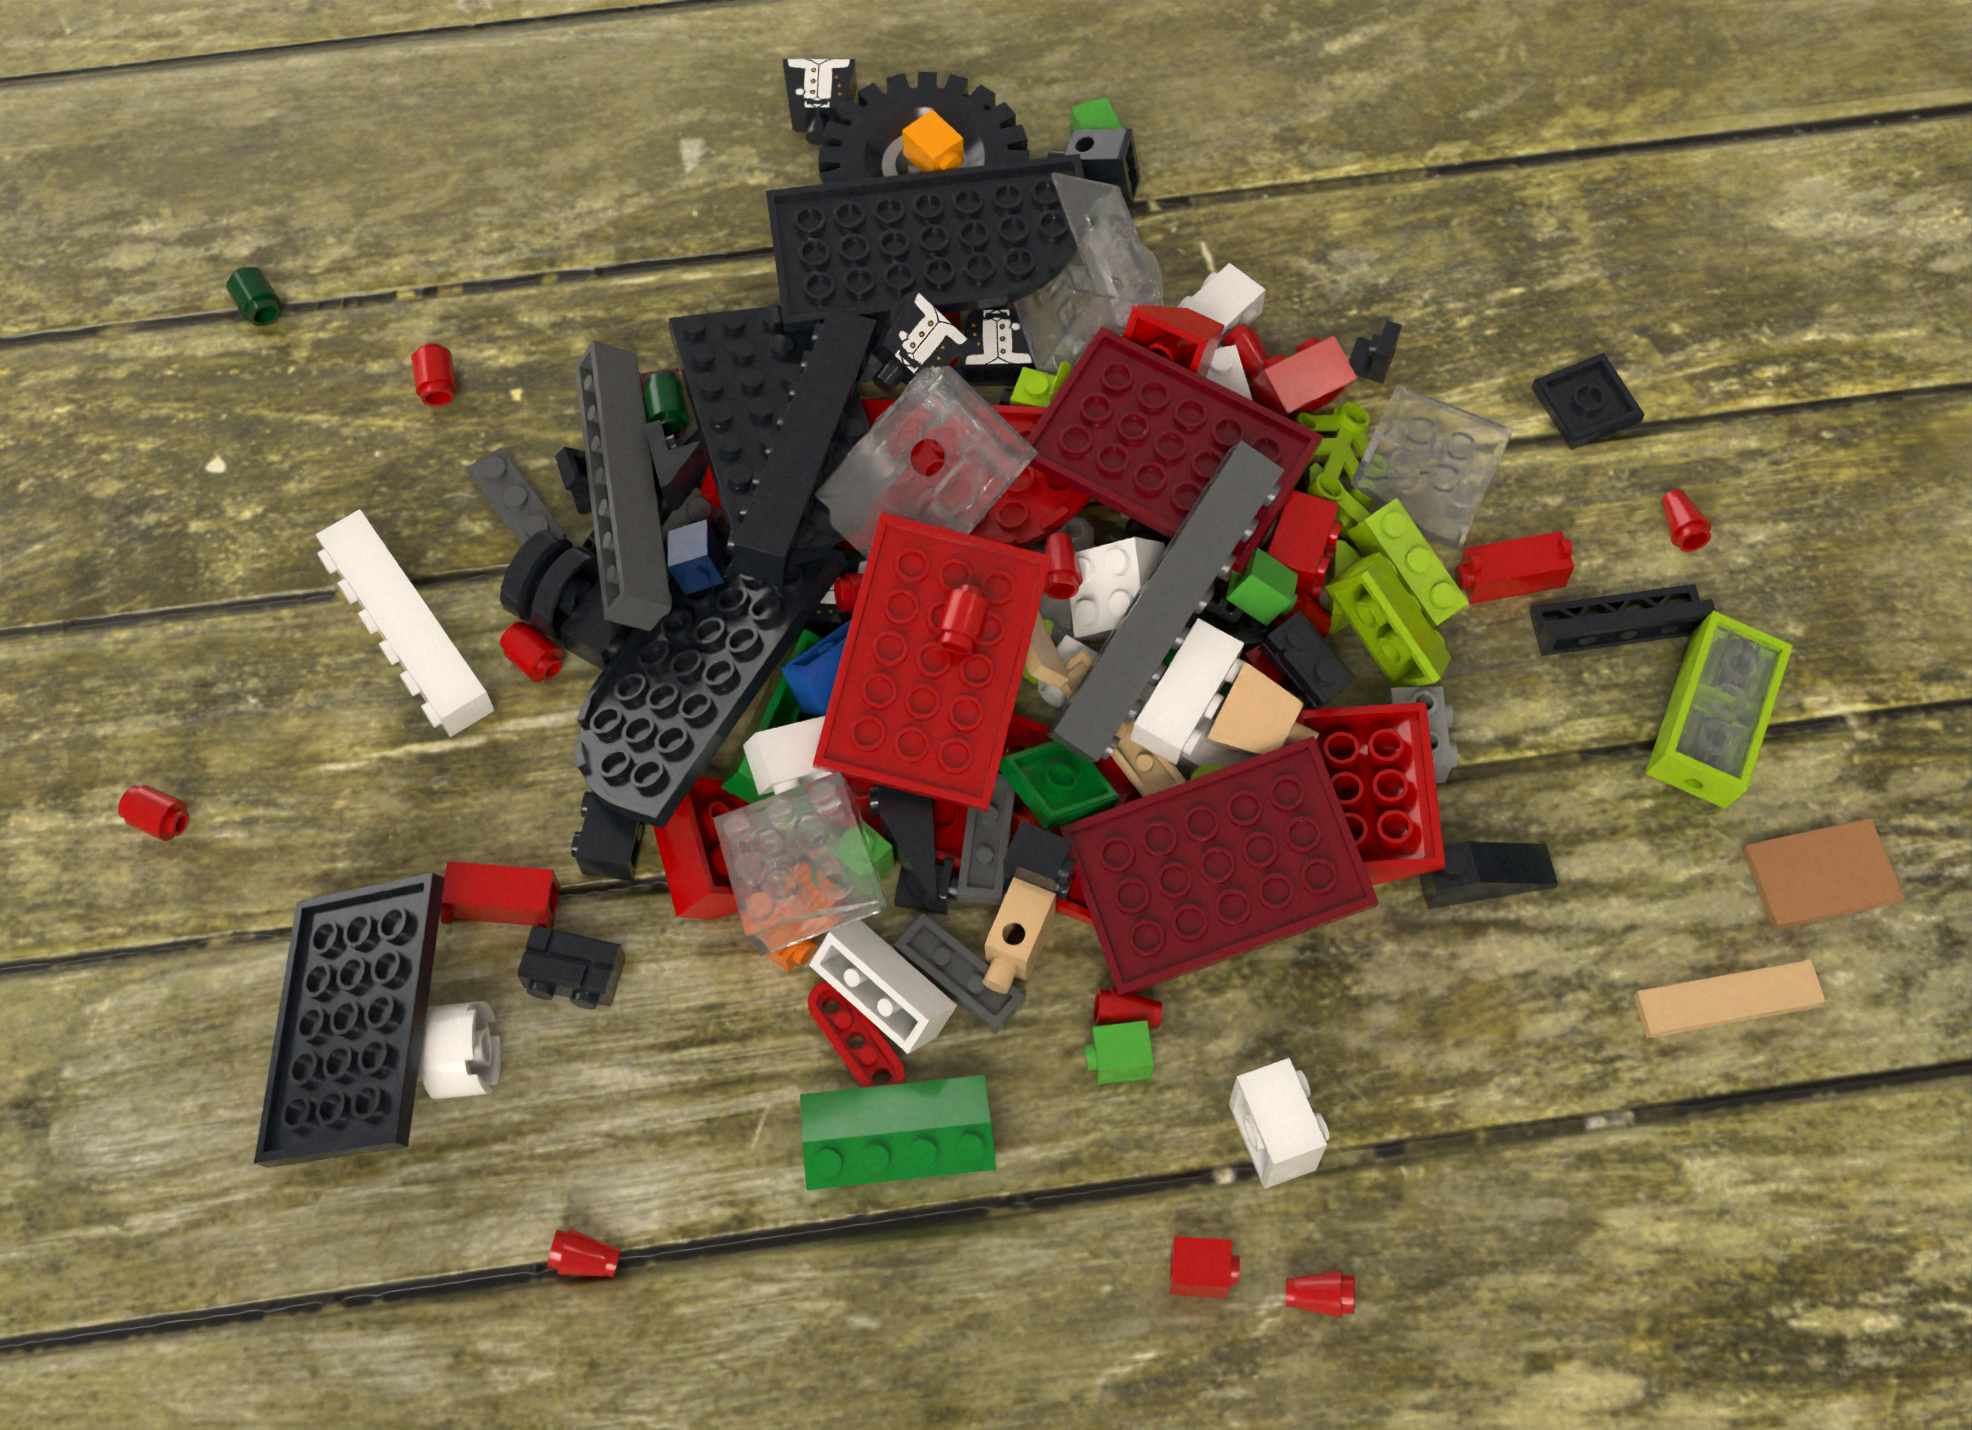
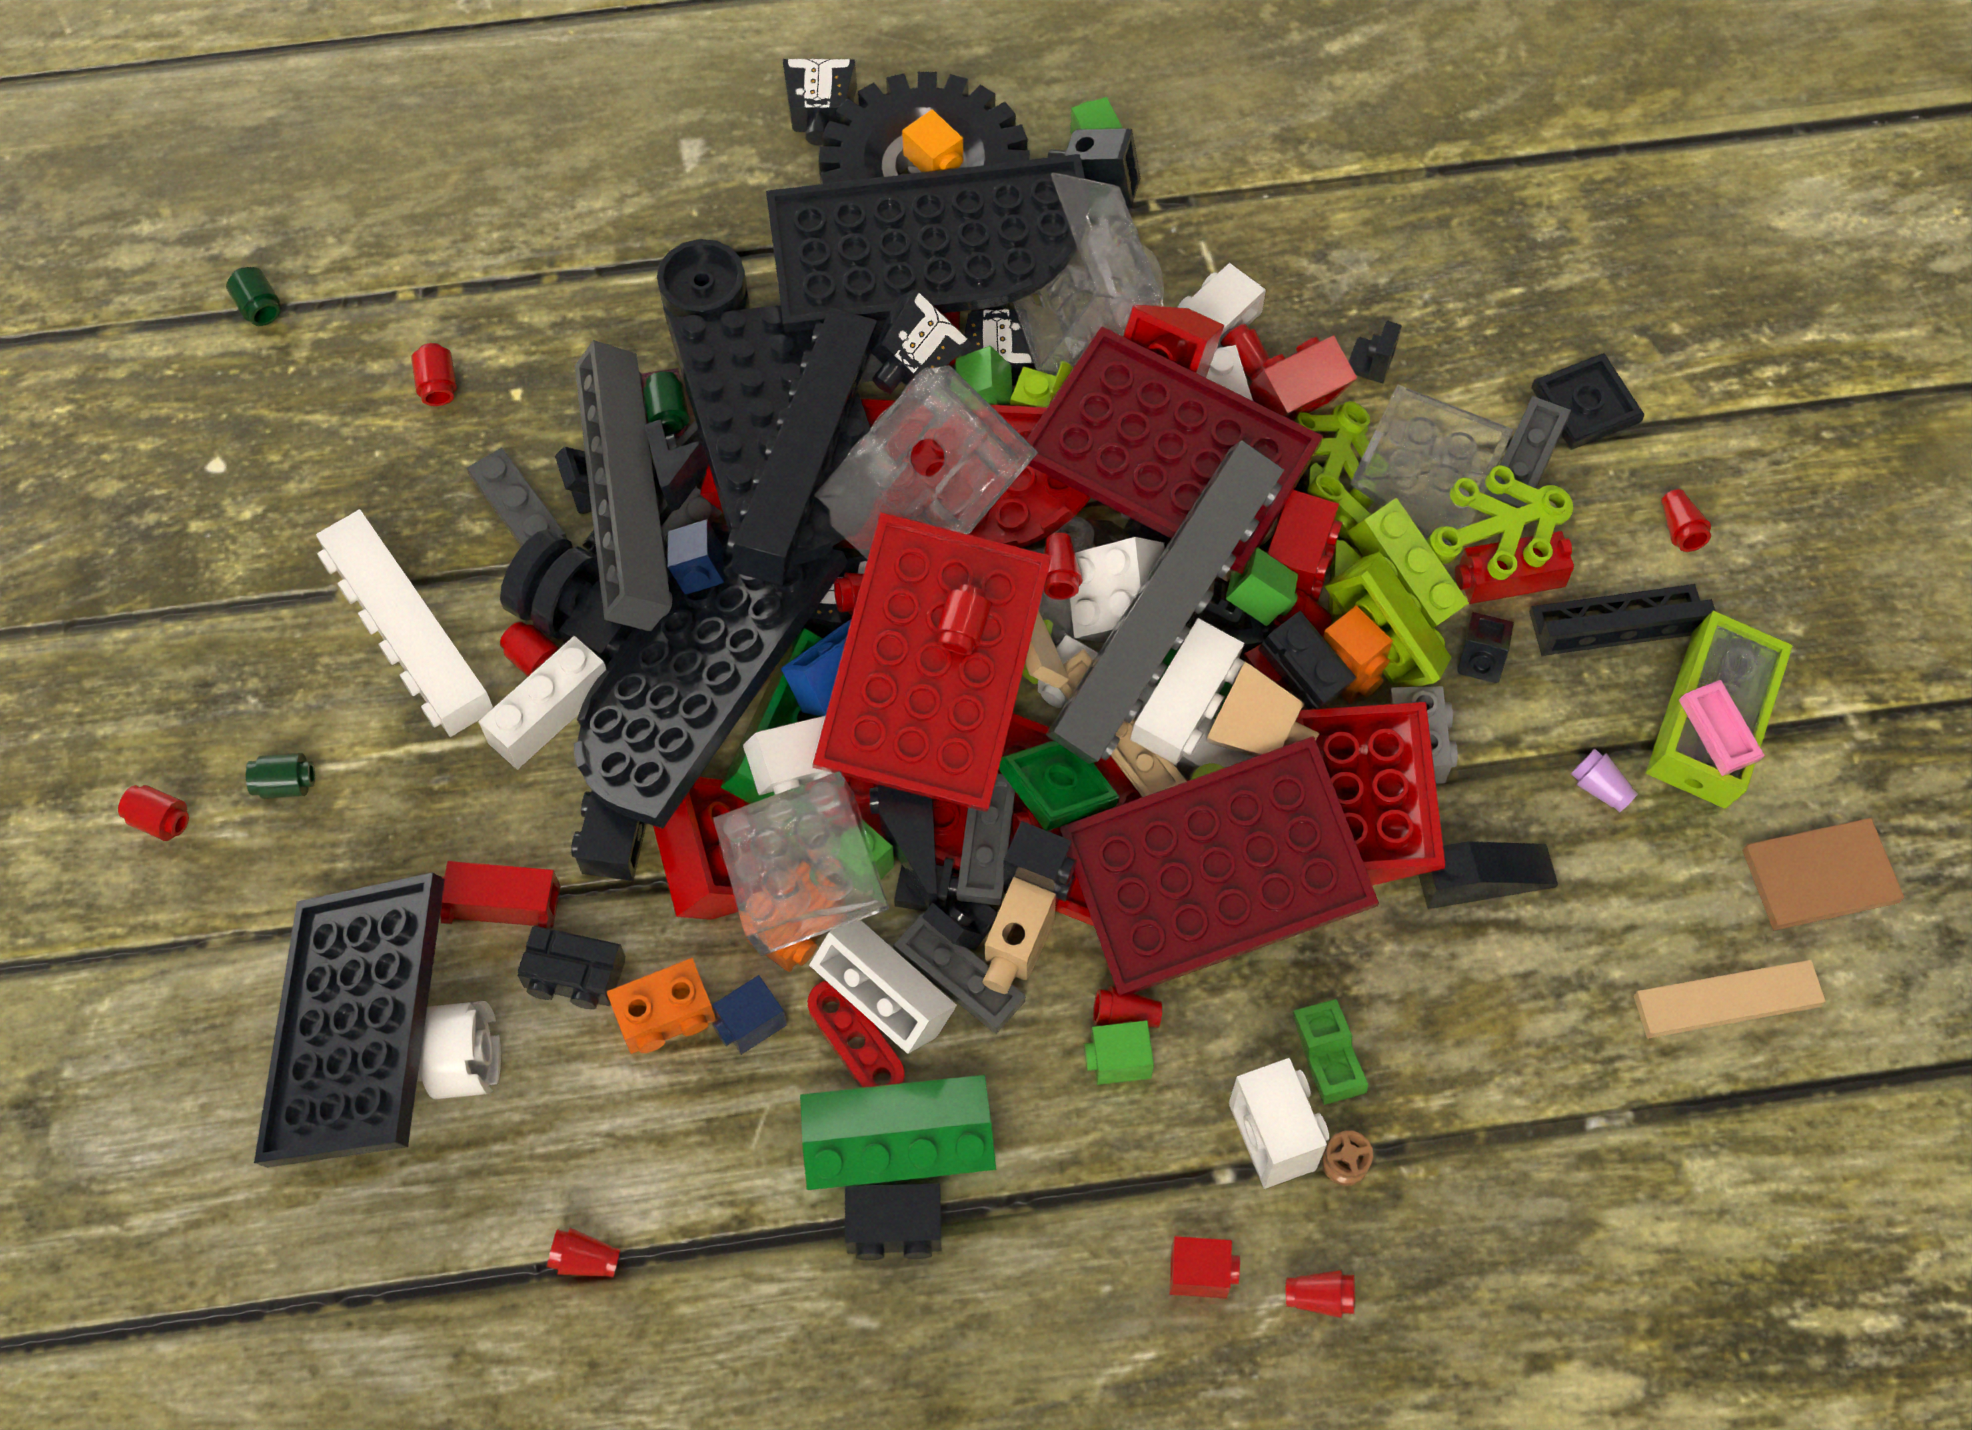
none -> dark green brick [245,753,315,799]
none -> white brick [478,636,606,770]
none -> orange brick [606,958,716,1054]
none -> black wheel [657,239,750,326]
none -> dark blue brick [712,975,787,1055]
none -> black brick [845,1183,942,1261]
none -> black bracket [922,901,998,950]
none -> bright green brick [956,345,1012,406]
none -> bright green slope [1293,999,1368,1105]
none -> medium nougat wheel [1322,1131,1373,1186]
none -> orange brick [1323,605,1393,704]
none -> lime plant [1426,465,1573,580]
none -> black bracket [1458,612,1514,683]
none -> dark grey plate [1486,396,1571,508]
none -> lavender cone [1571,749,1638,813]
none -> bright pink tile [1679,680,1765,776]

